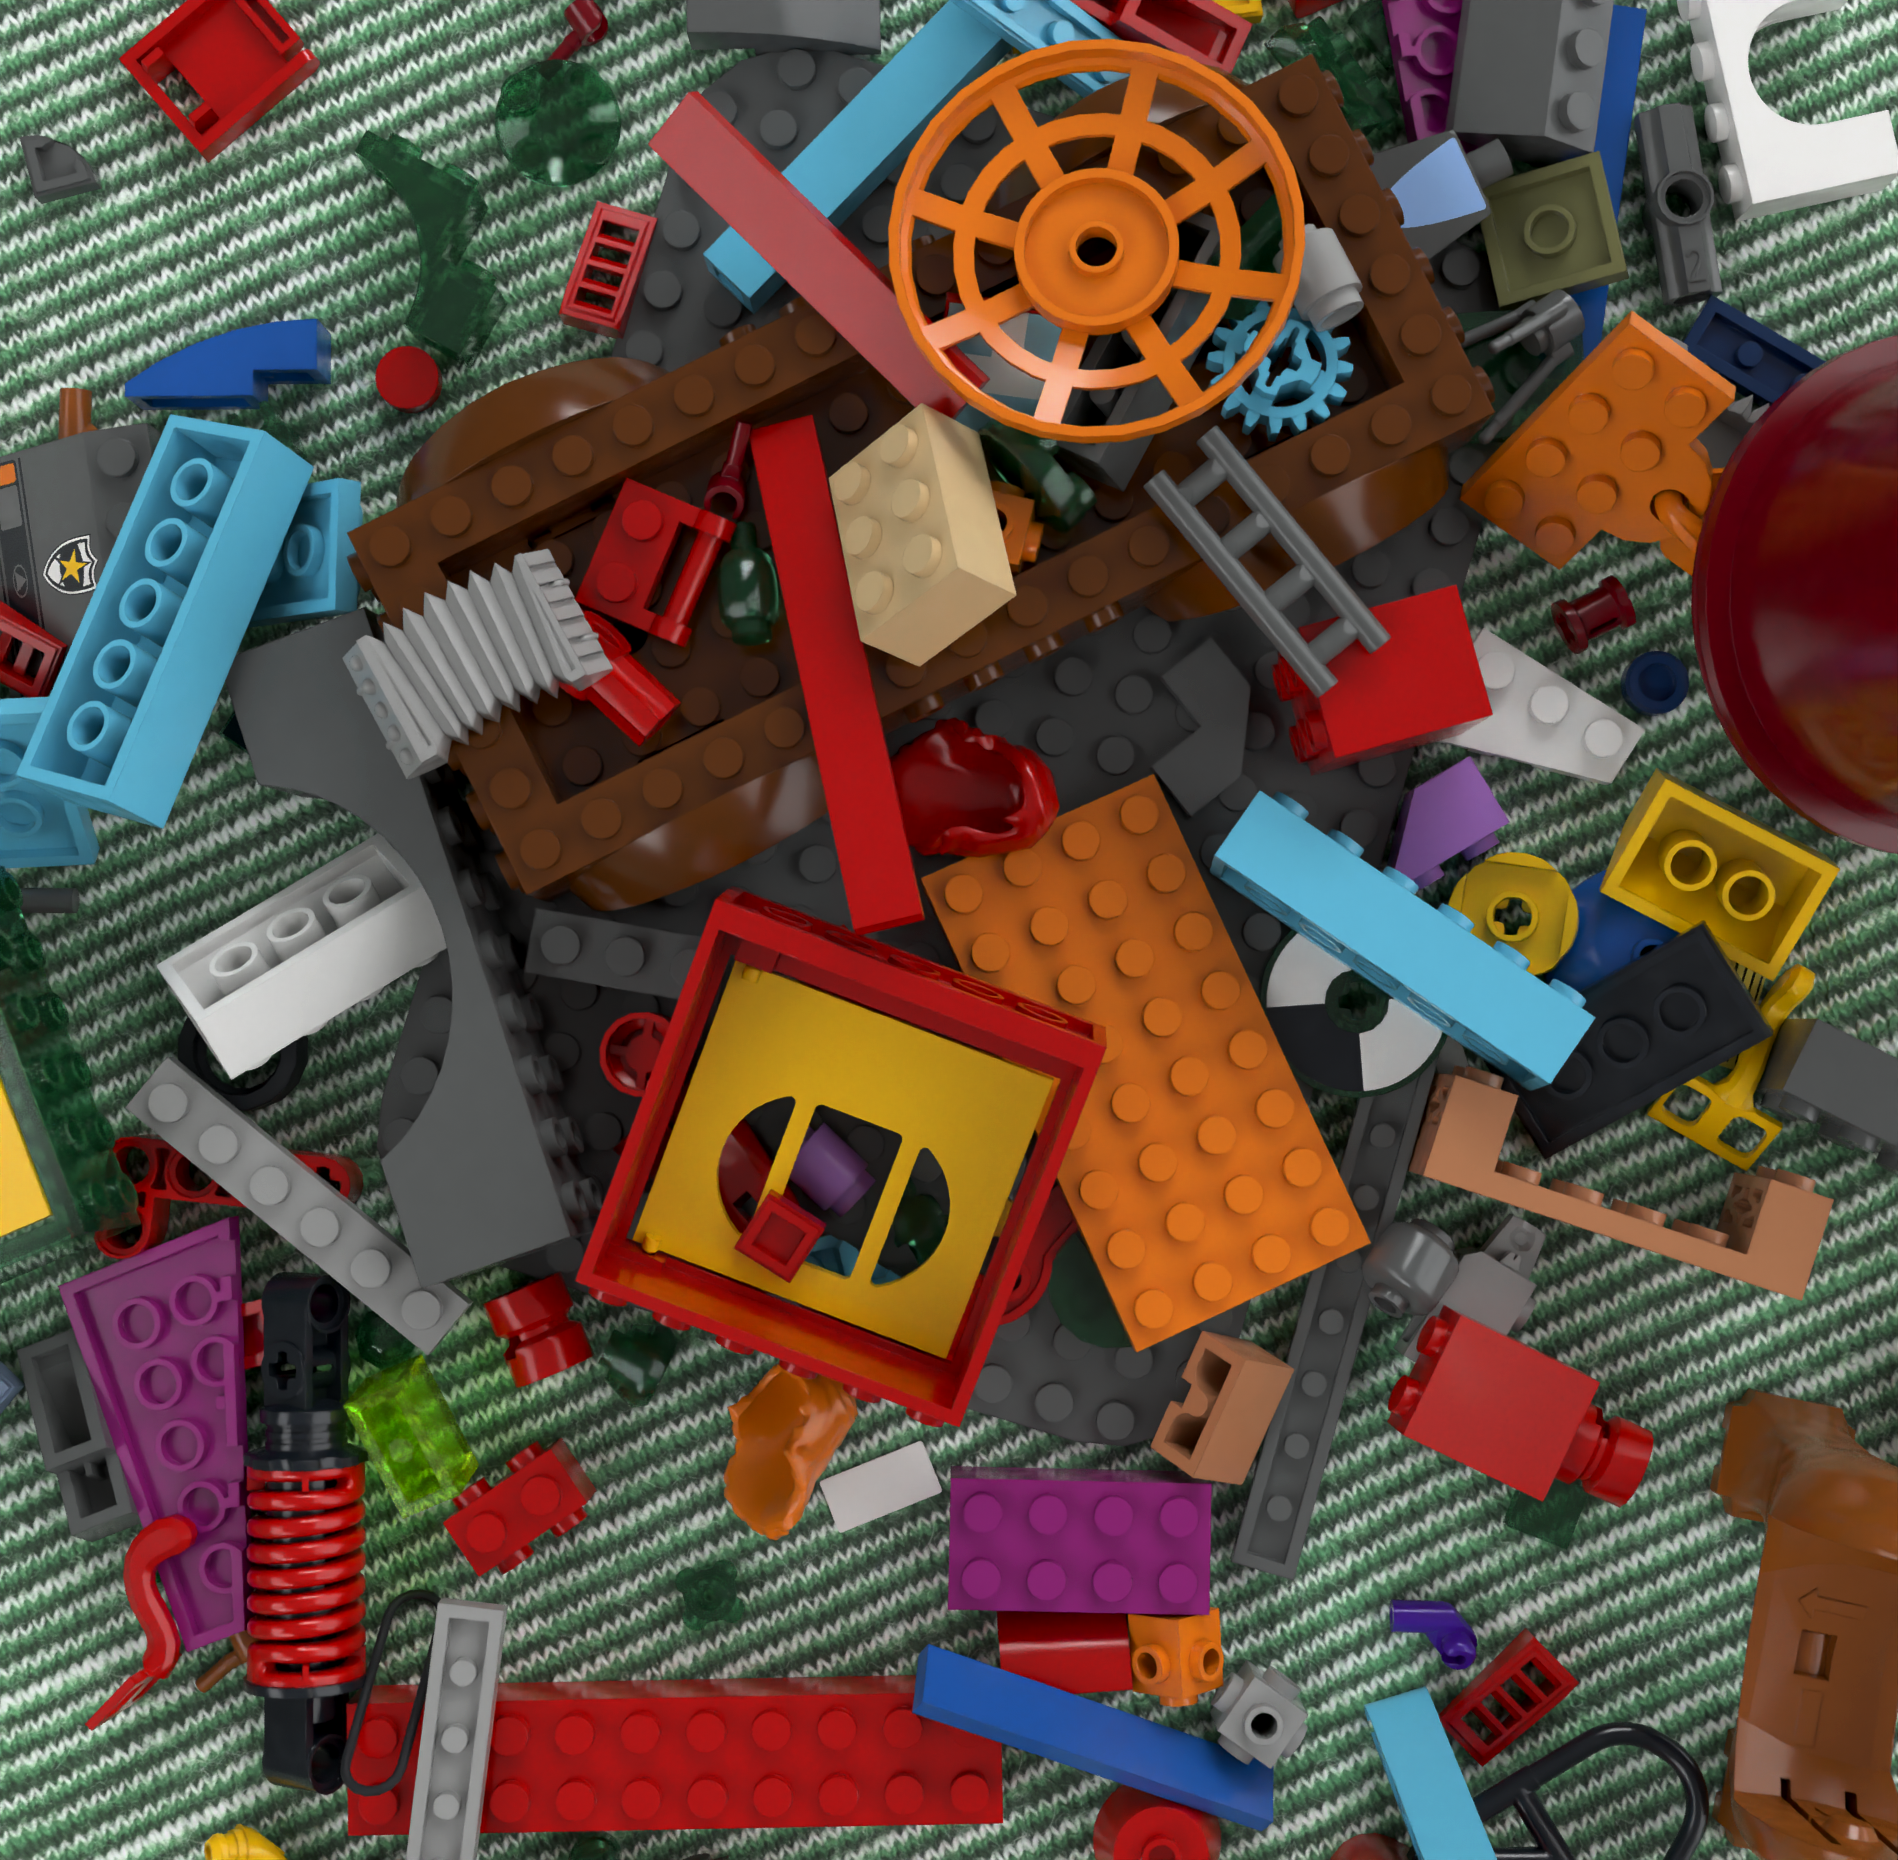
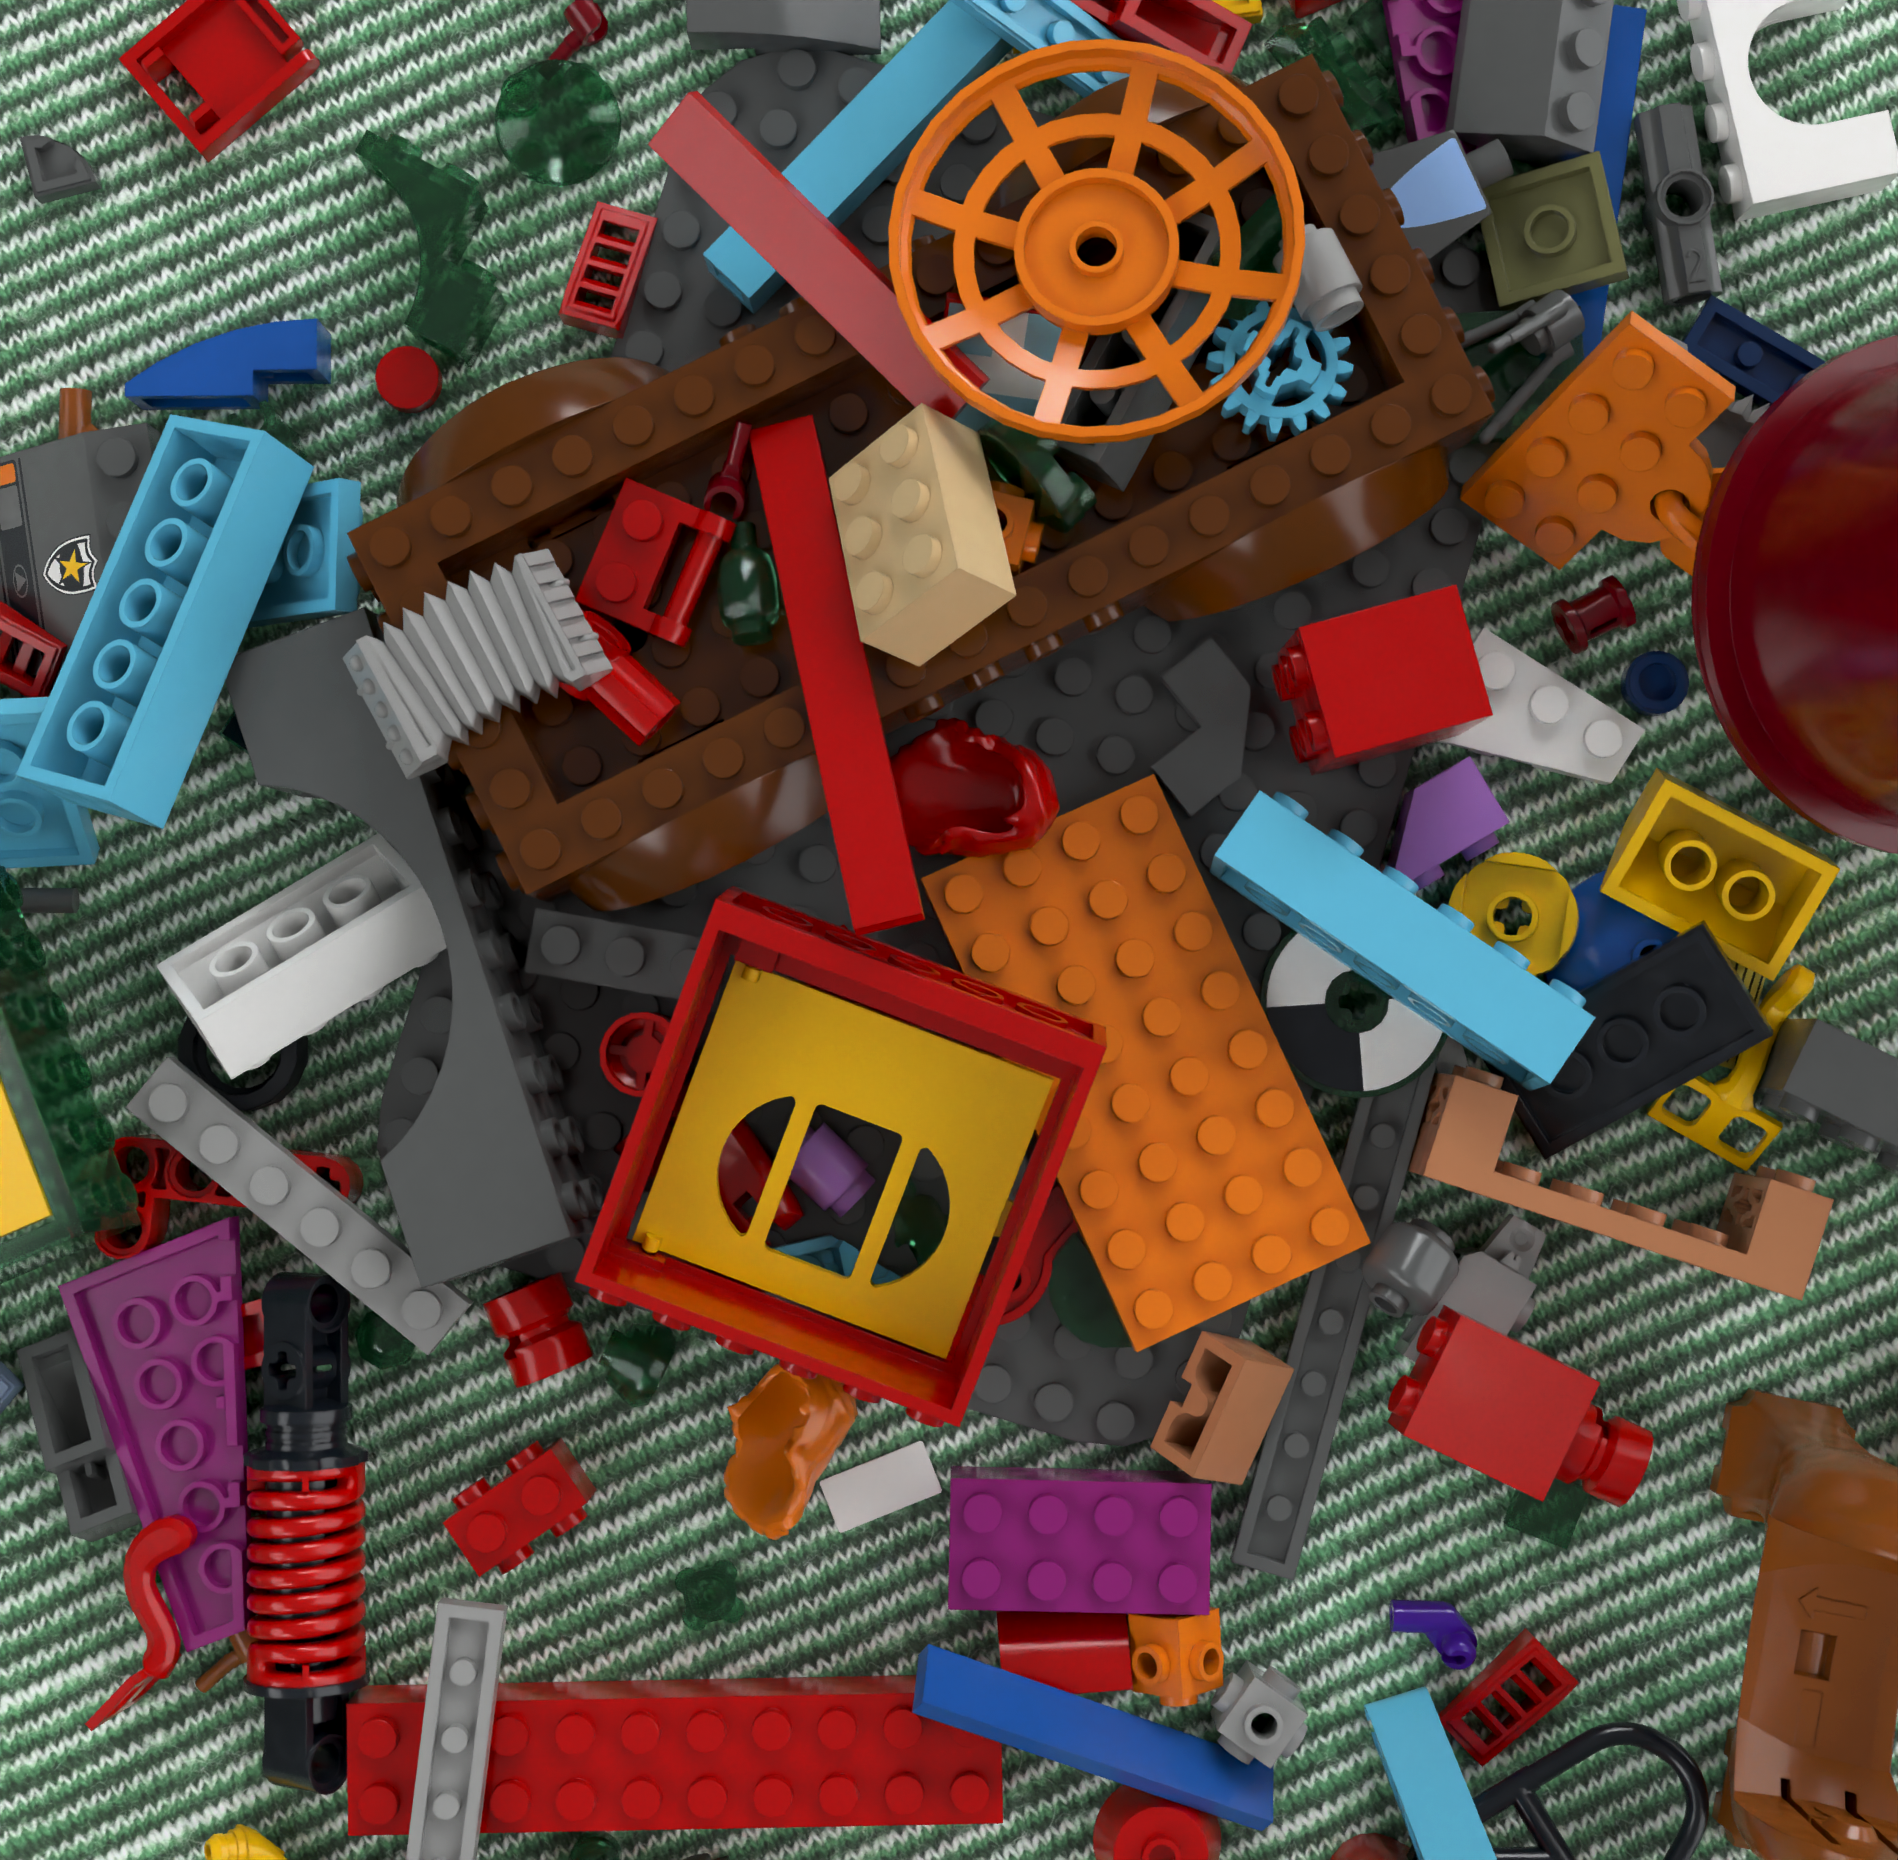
black piece [340,1589,441,1796] -> none
clear neon green brick [343,1354,479,1519] -> none
red tile [734,1189,827,1283] -> none
dark grey bar [1143,425,1391,698] -> none

